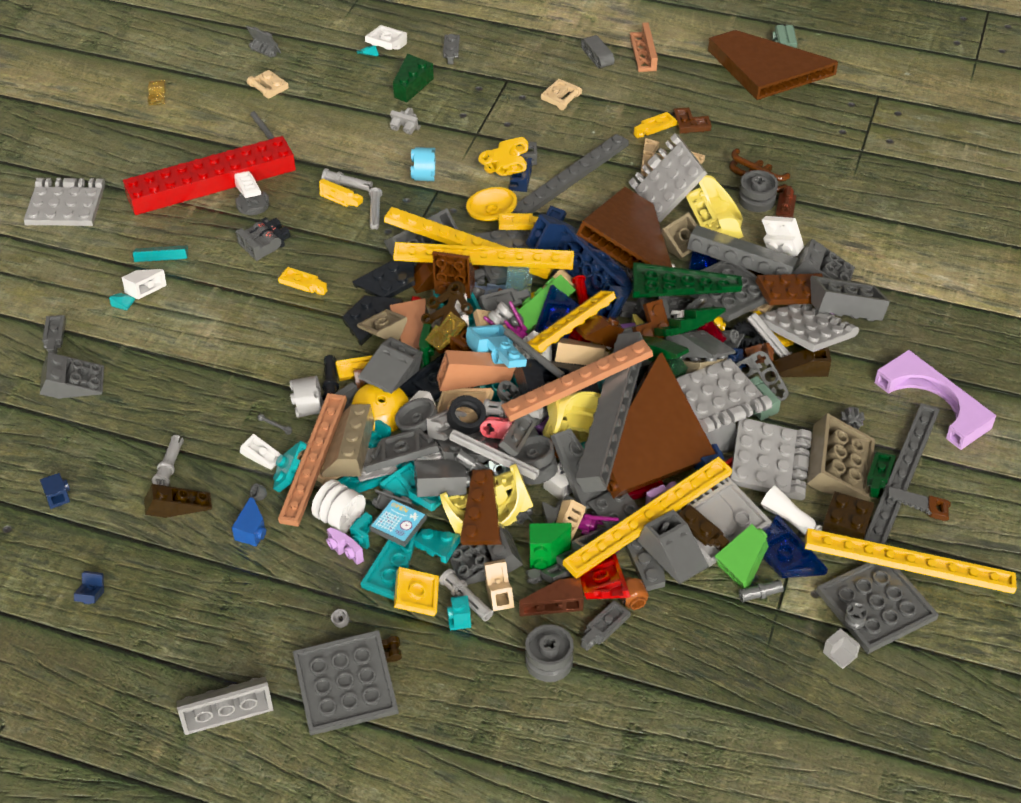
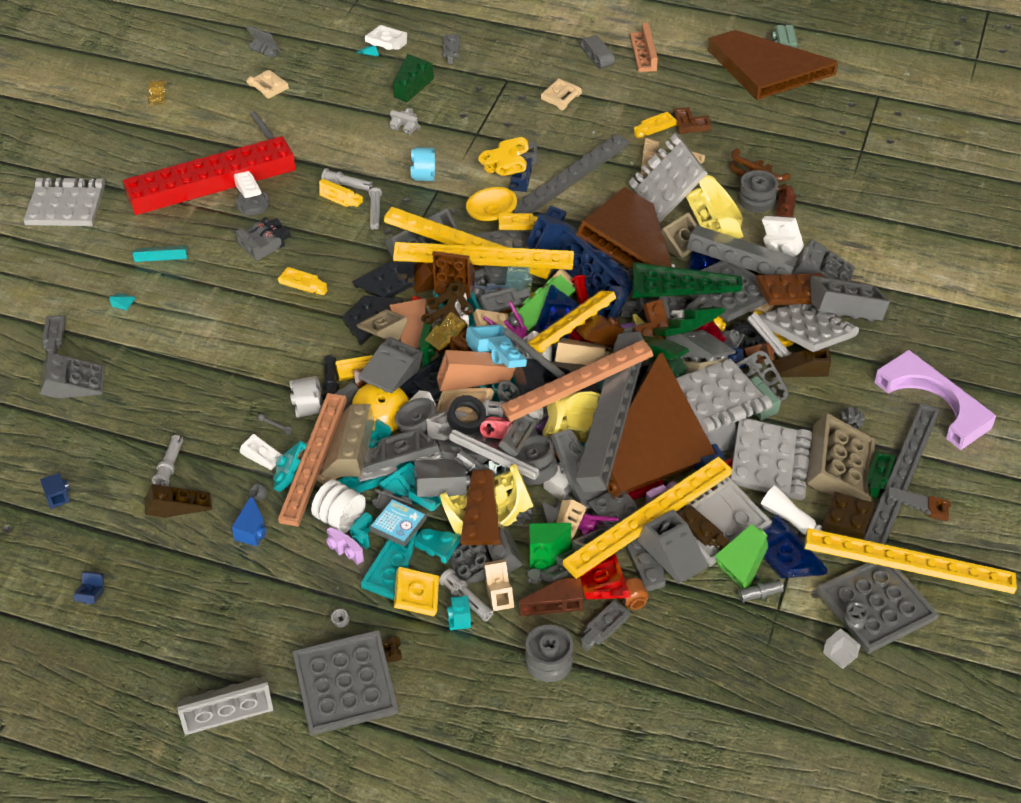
white slope [122,269,166,299] -> none
light grey wheel [488,301,514,326] -> none

